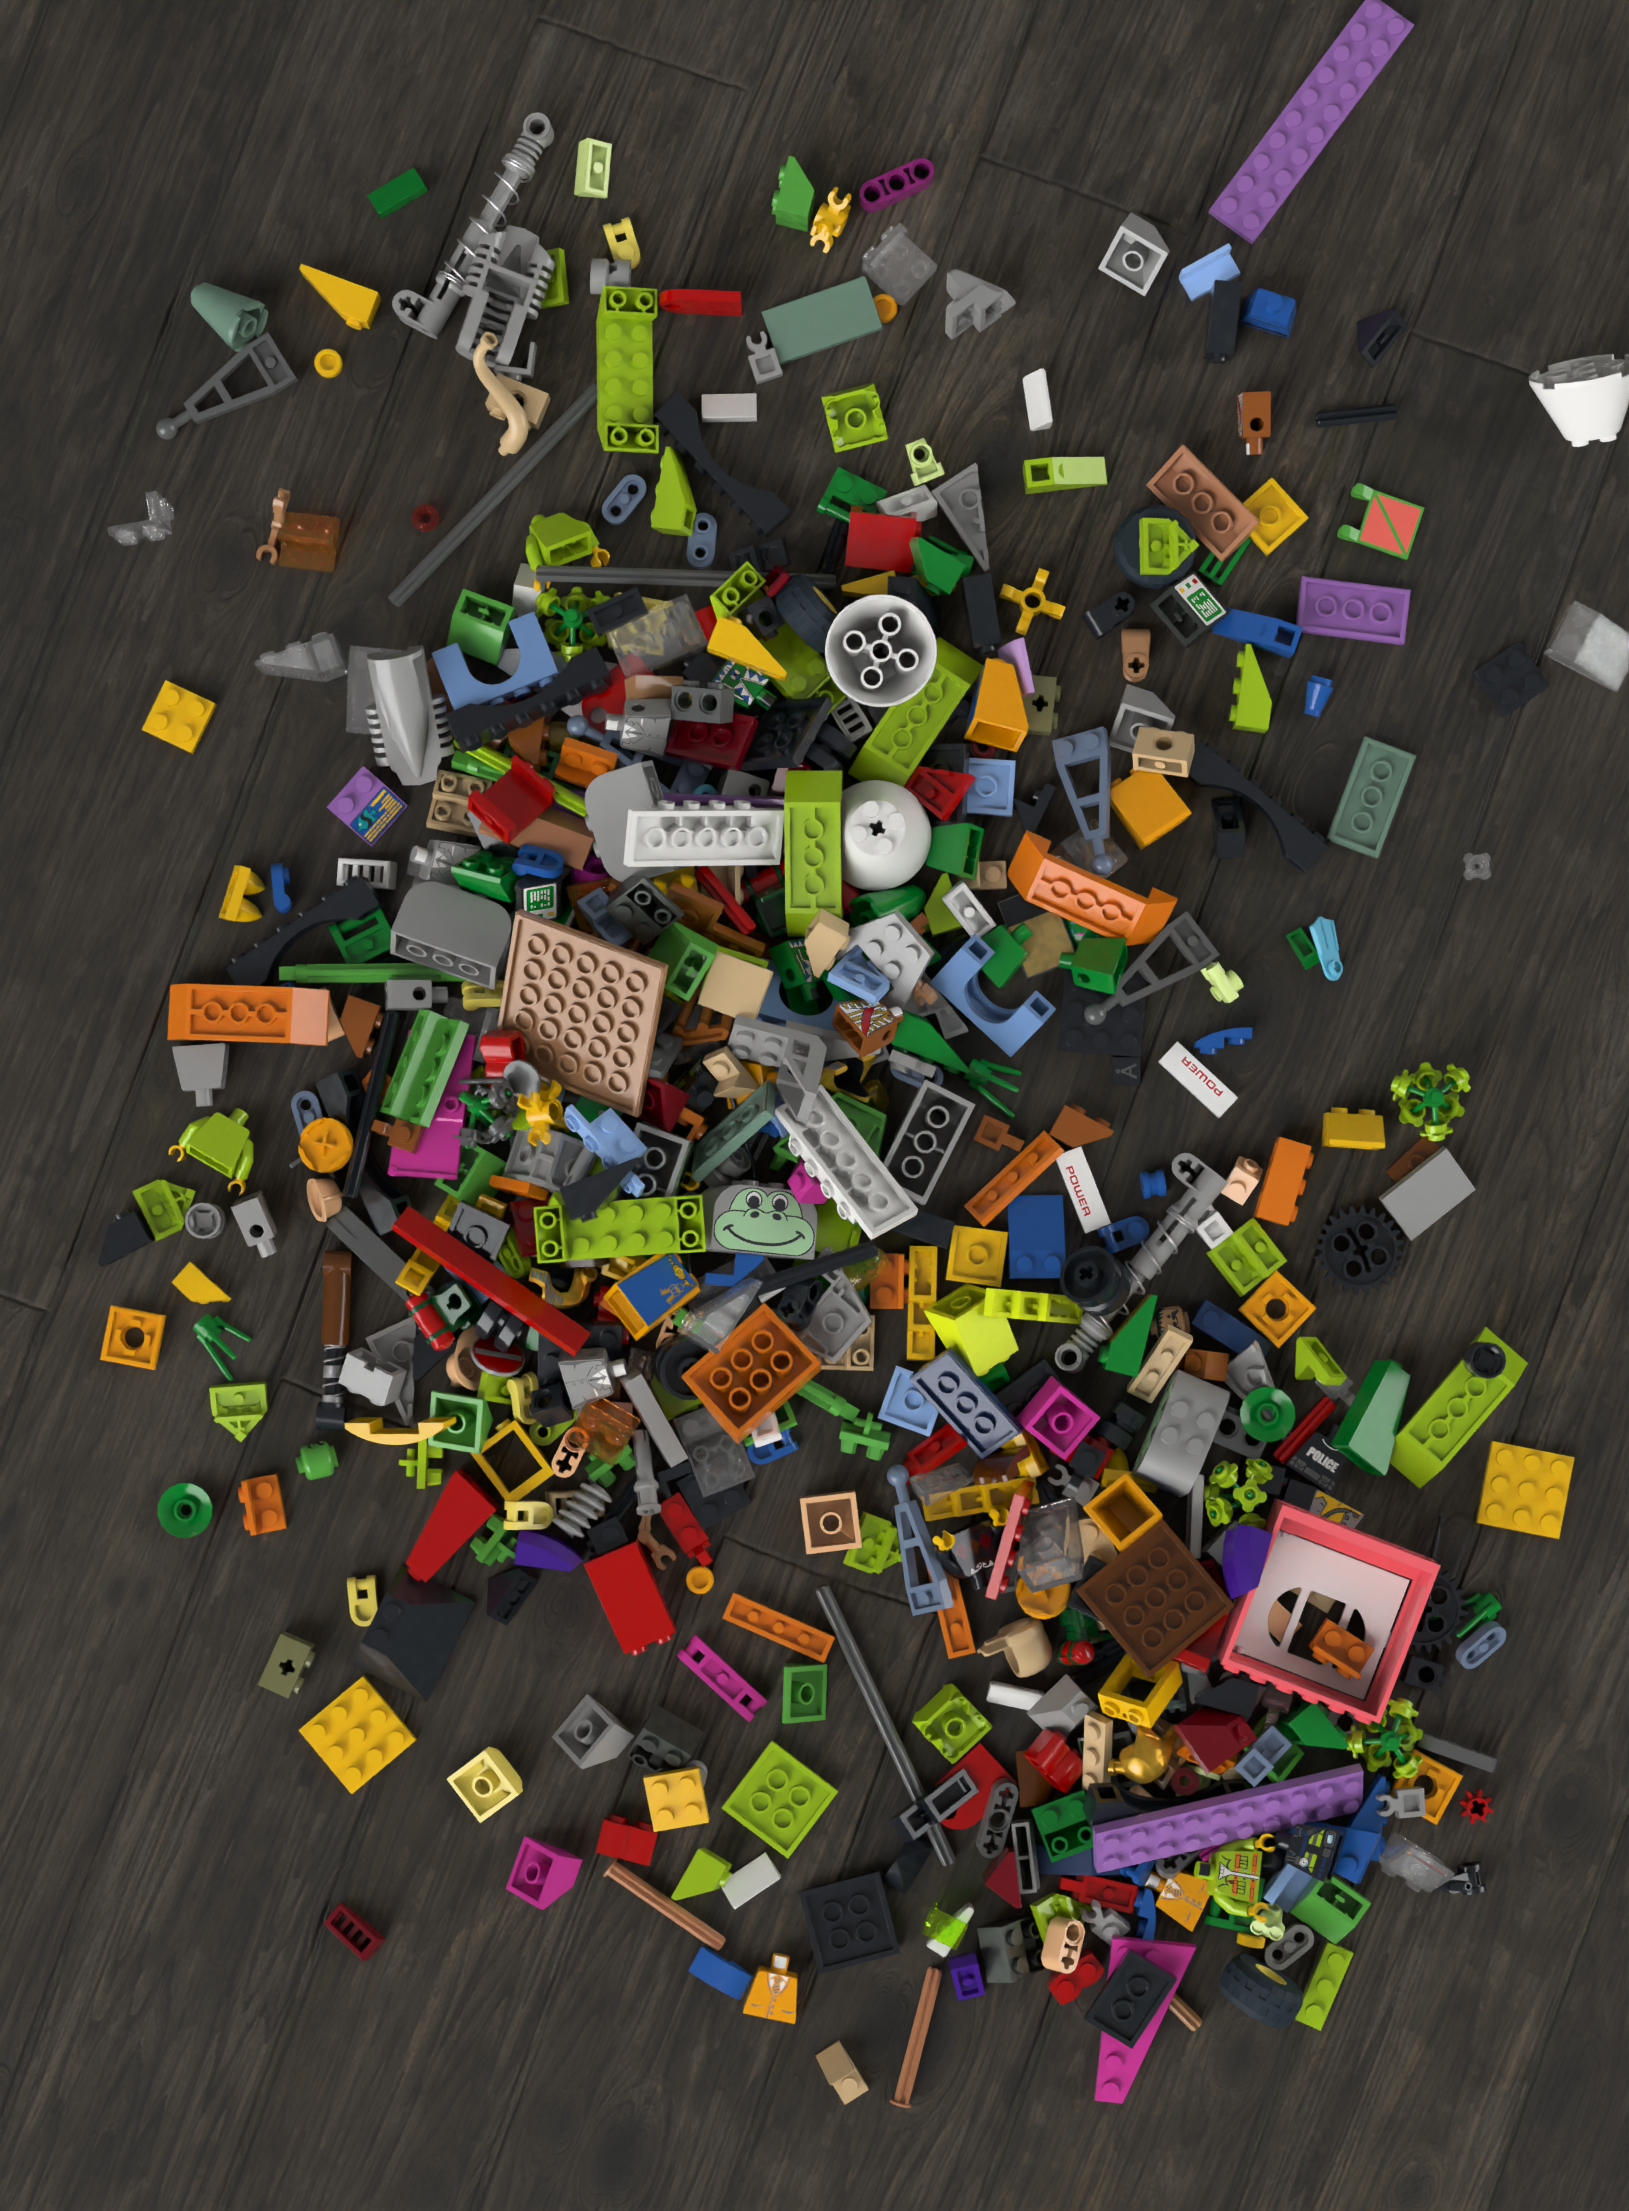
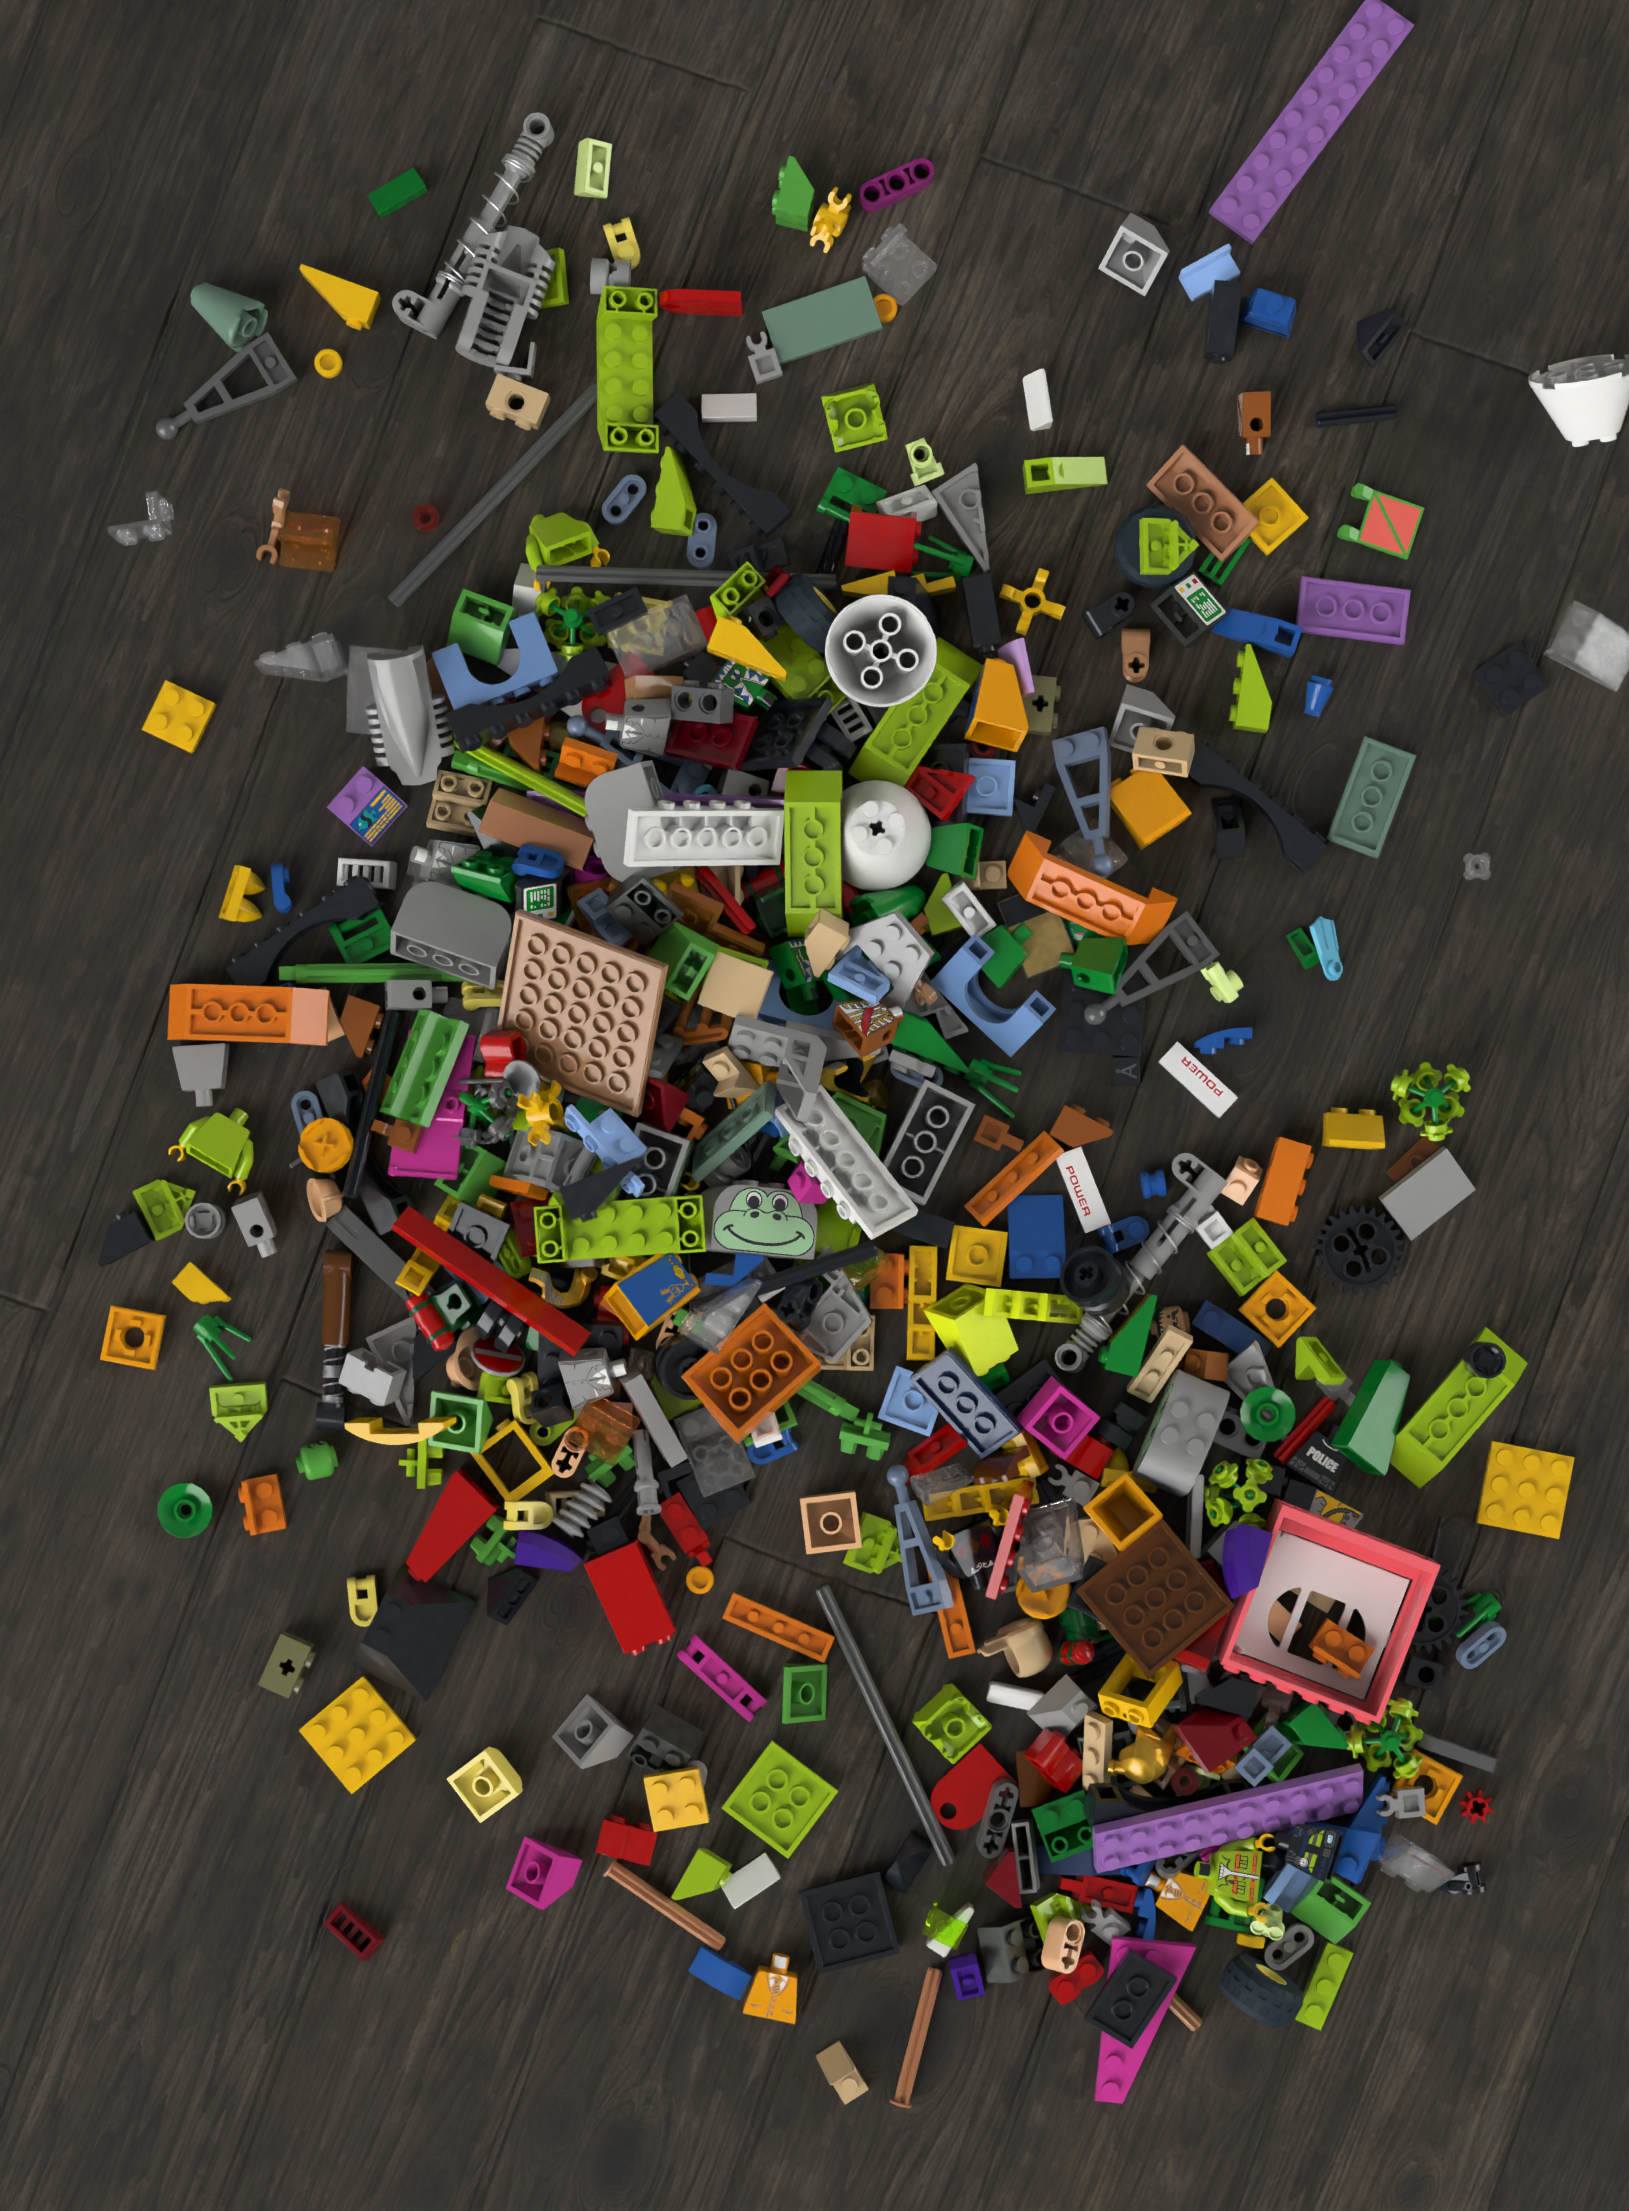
red panel [468,754,556,844] -> none
tan animal [473,332,528,456] -> none
black slope [890,1768,979,1842] -> none
green slope [909,537,966,596] -> none
light grey piece [945,269,1016,340] -> none
black plate [1067,1440,1106,1492] -> none

